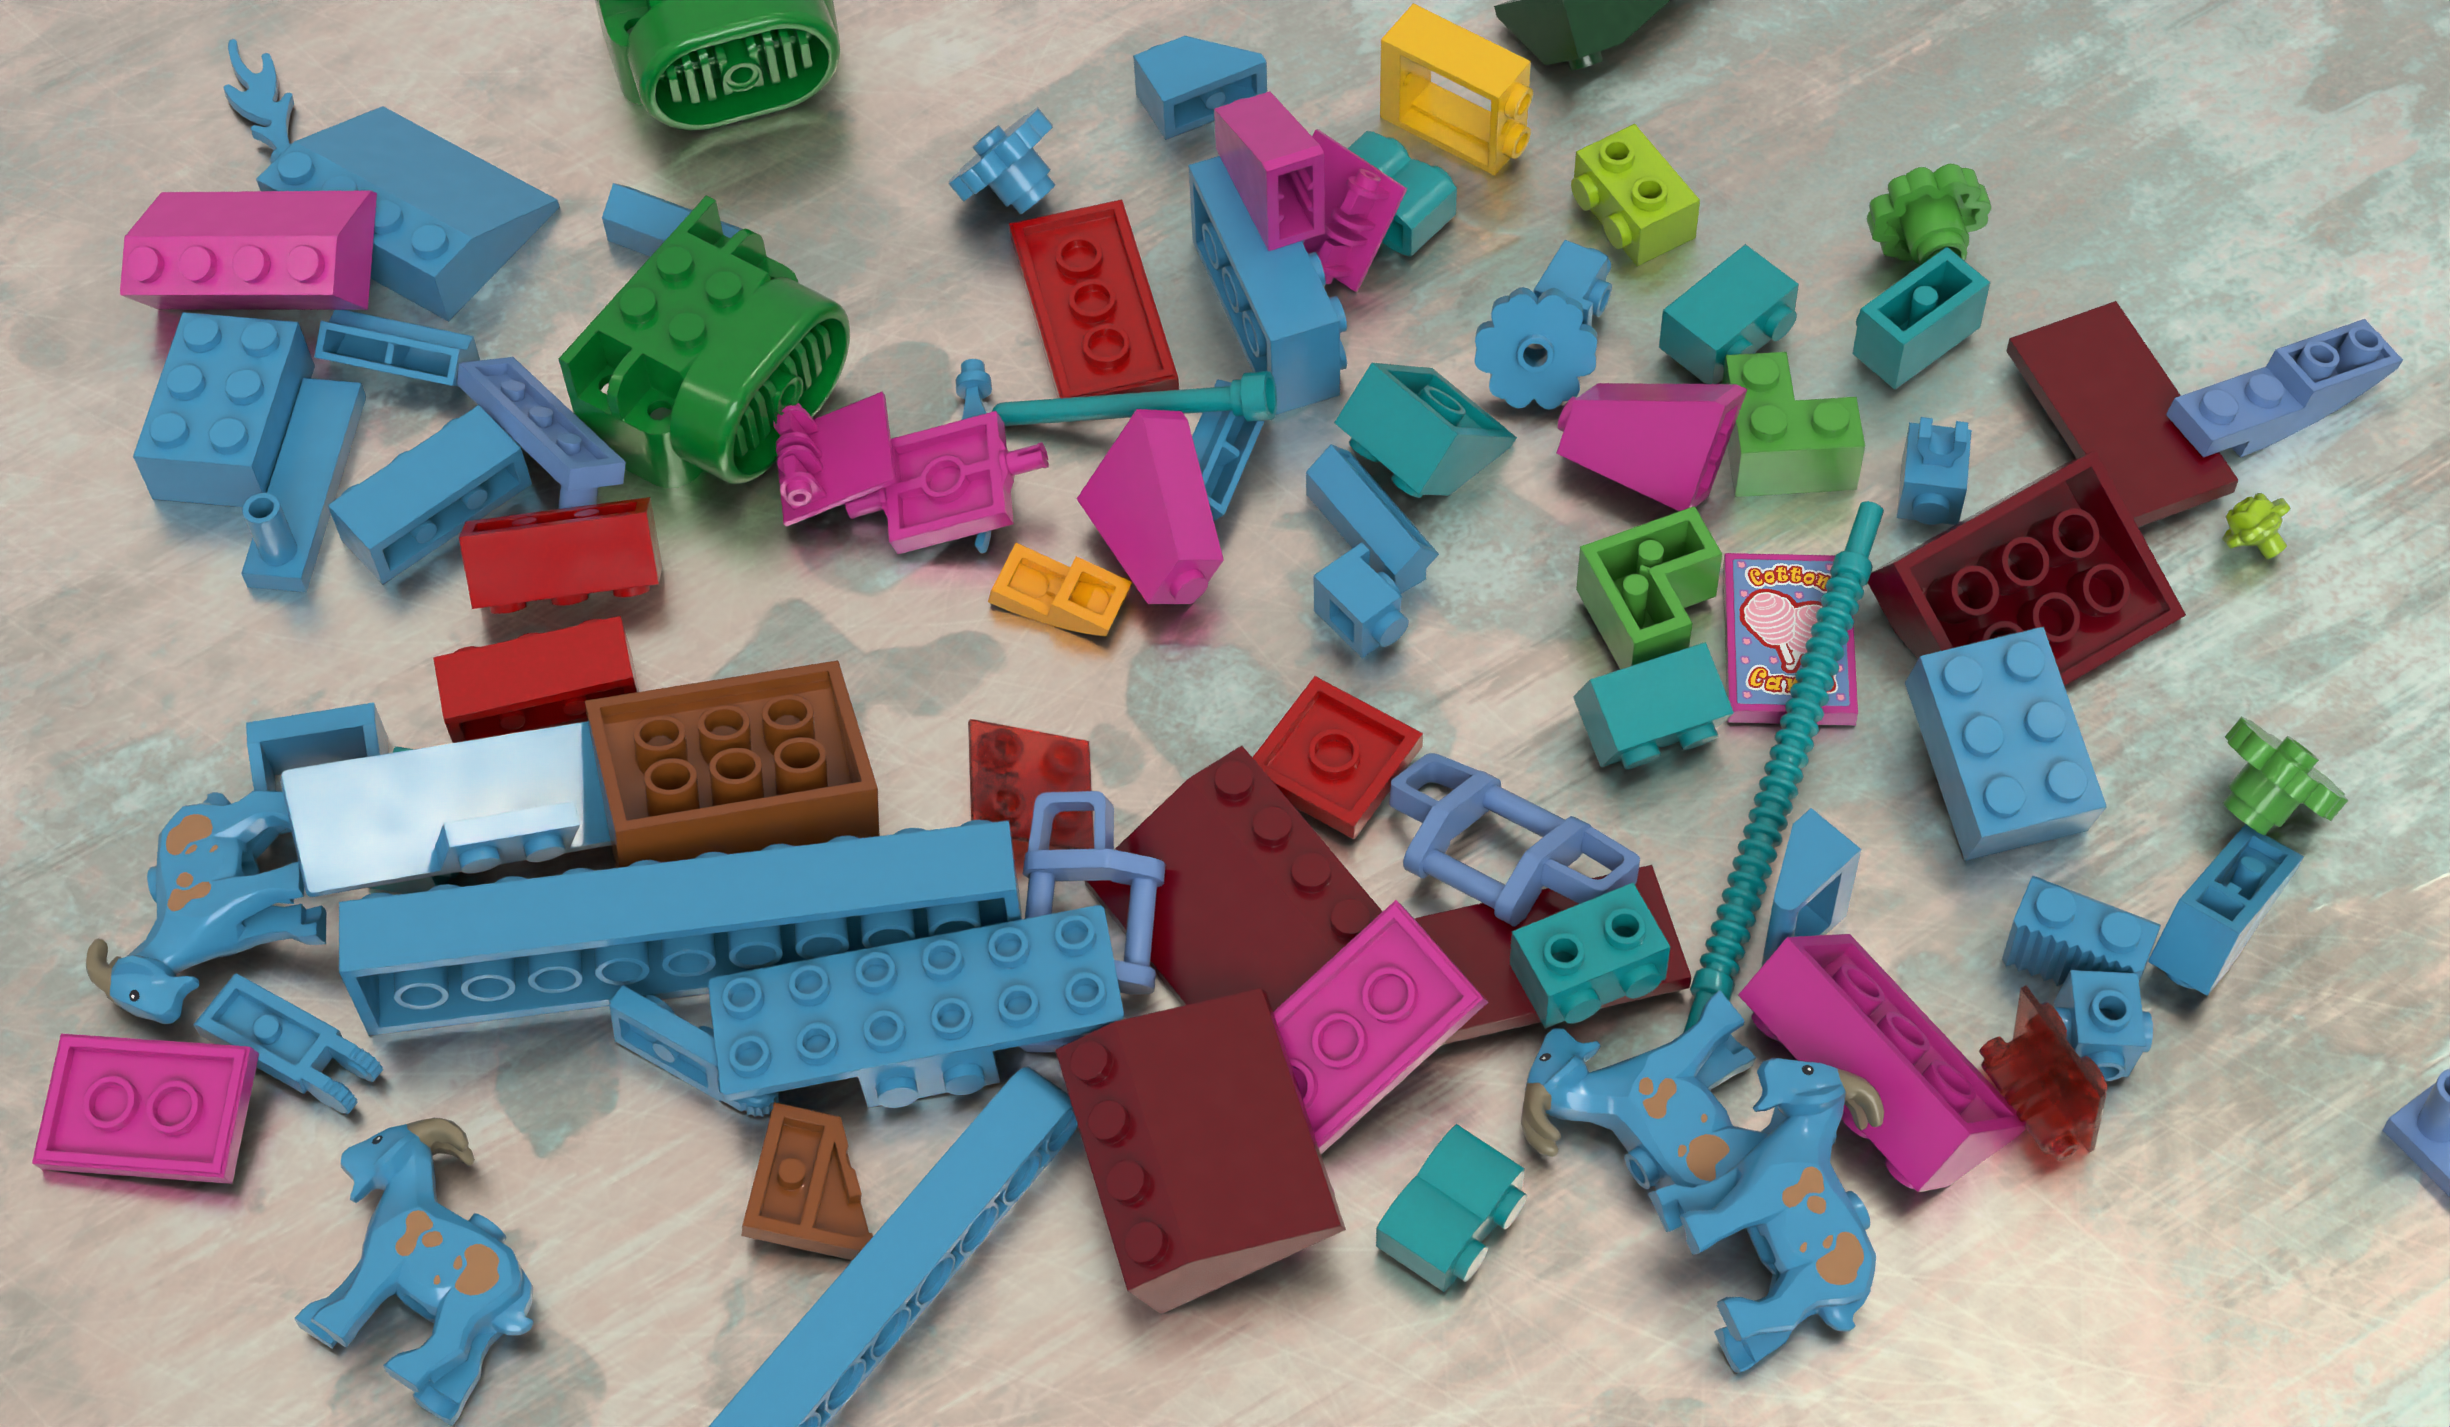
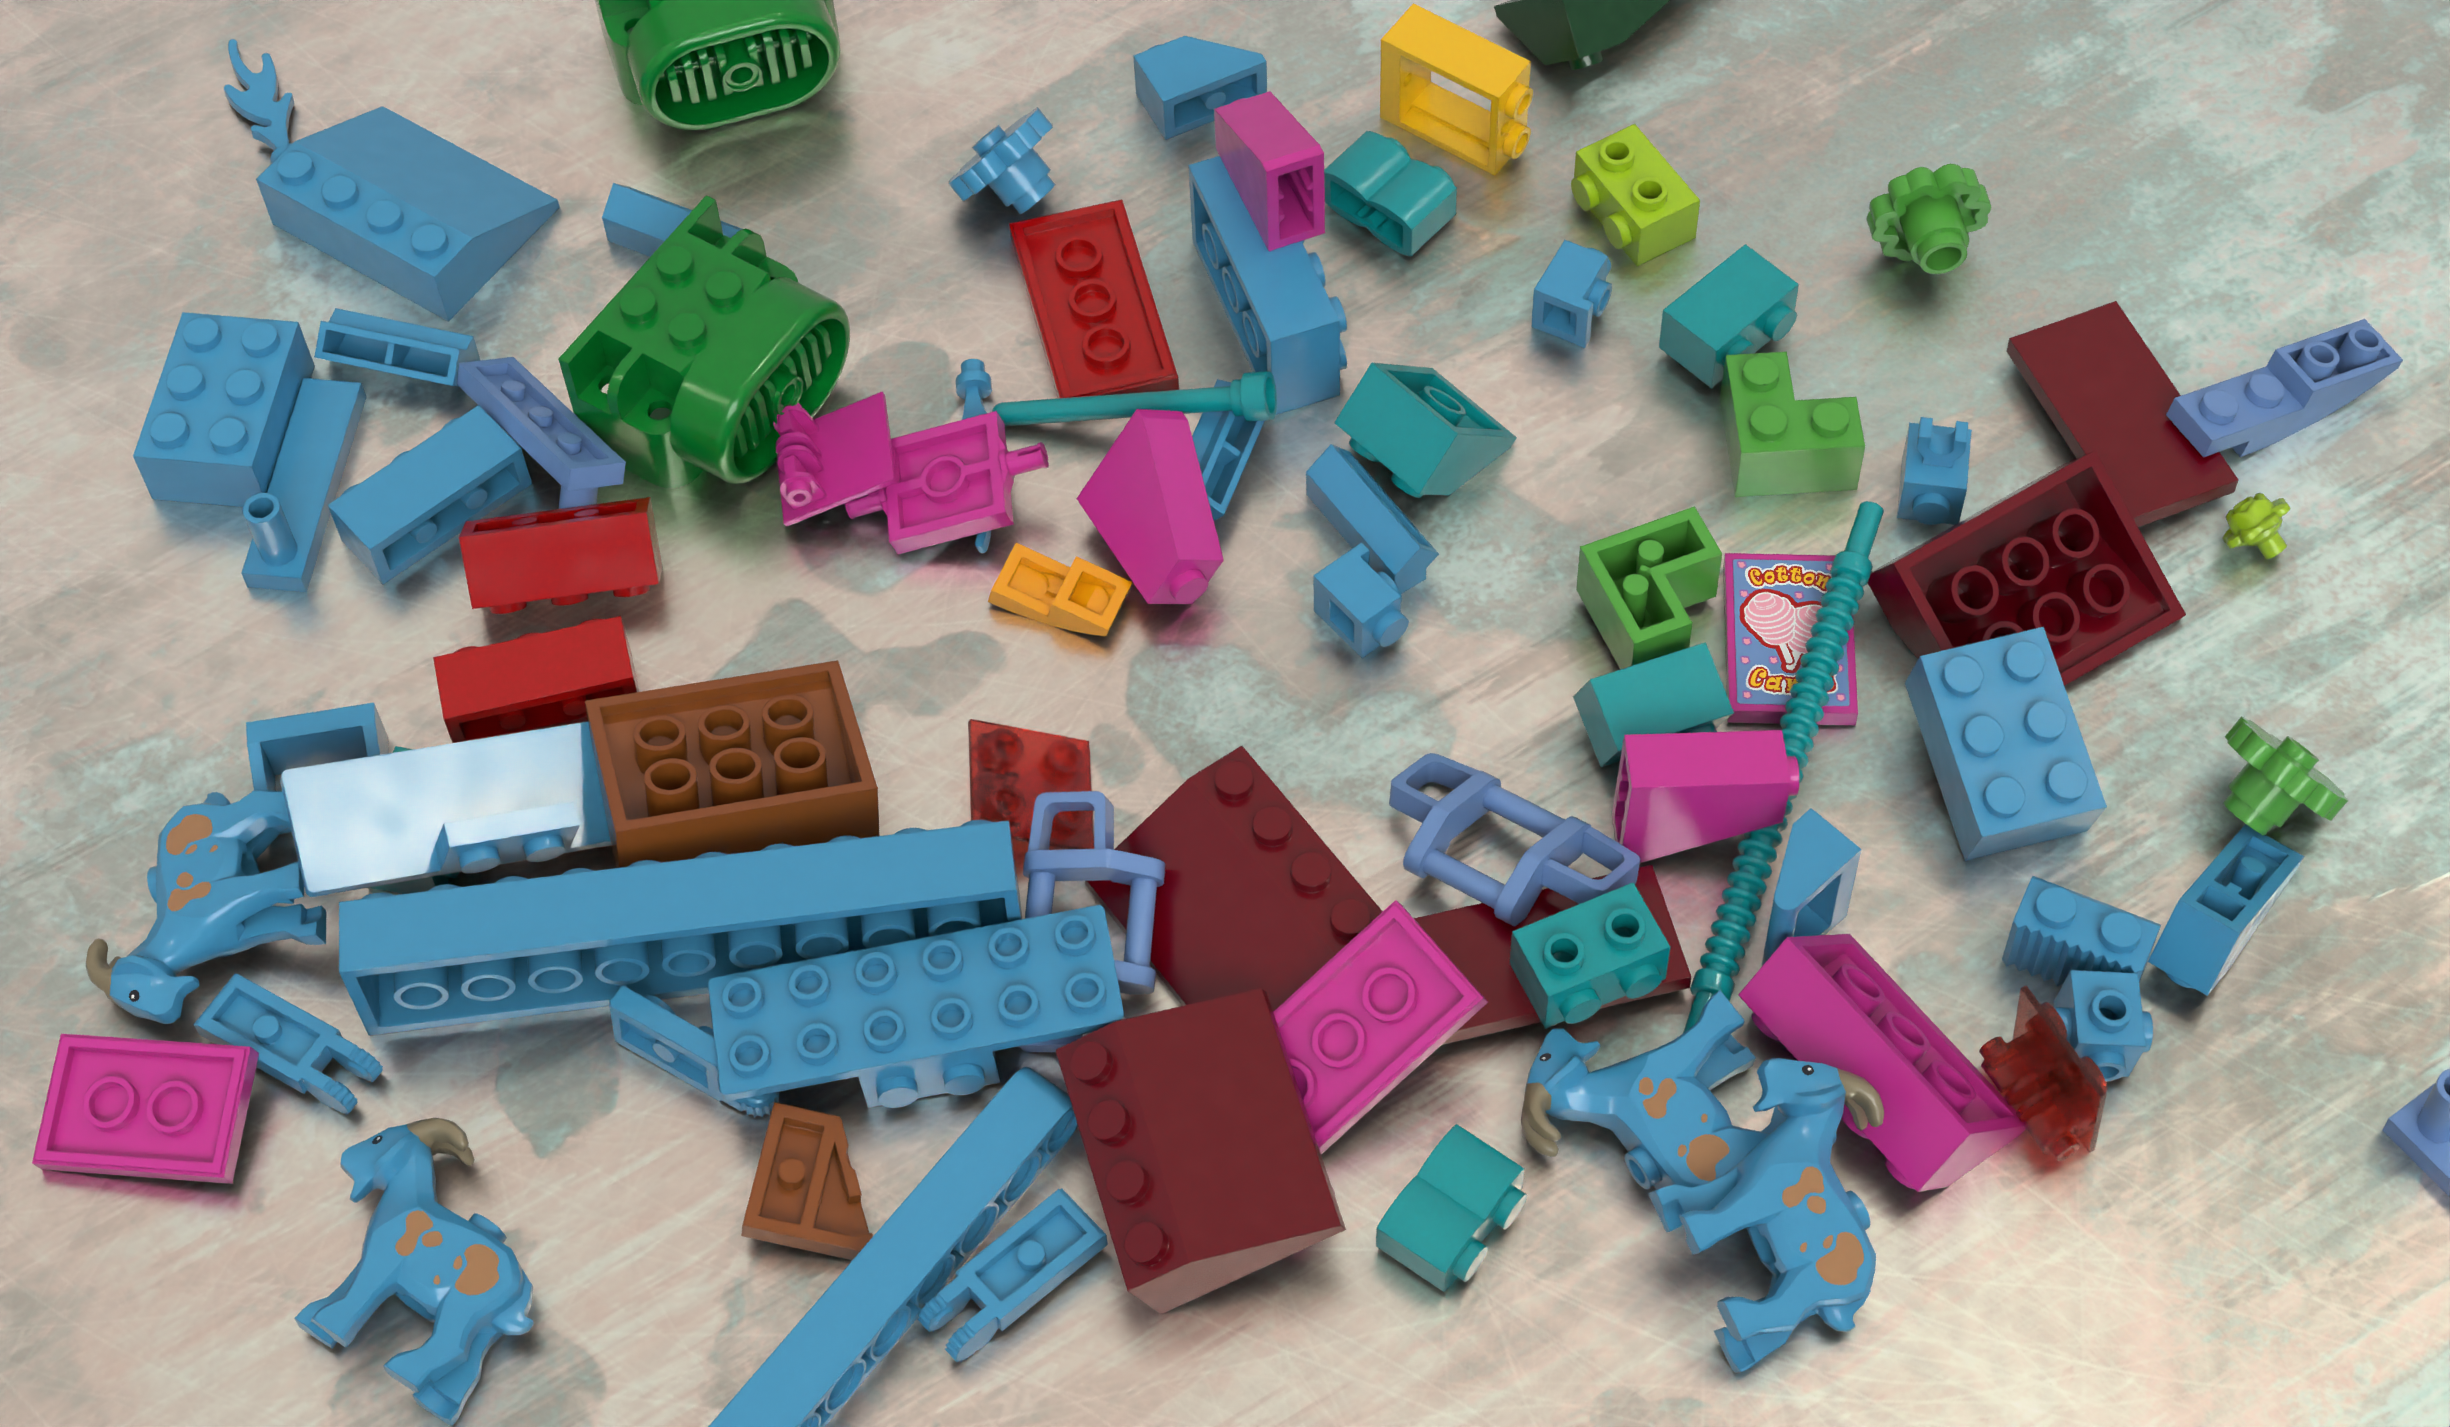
dark pink slope [120,190,377,310] -> none
red plate [1252,676,1423,839] -> none
dark pink hinge [1303,129,1407,292] -> none
dark azure plant [1474,287,1597,410] -> none
dark pink slope [1556,383,1748,511] -> none
teal brick [1852,247,1990,390] -> none
none -> dark azure hinge [917,1188,1108,1362]
none -> dark pink slope [1612,730,1799,863]

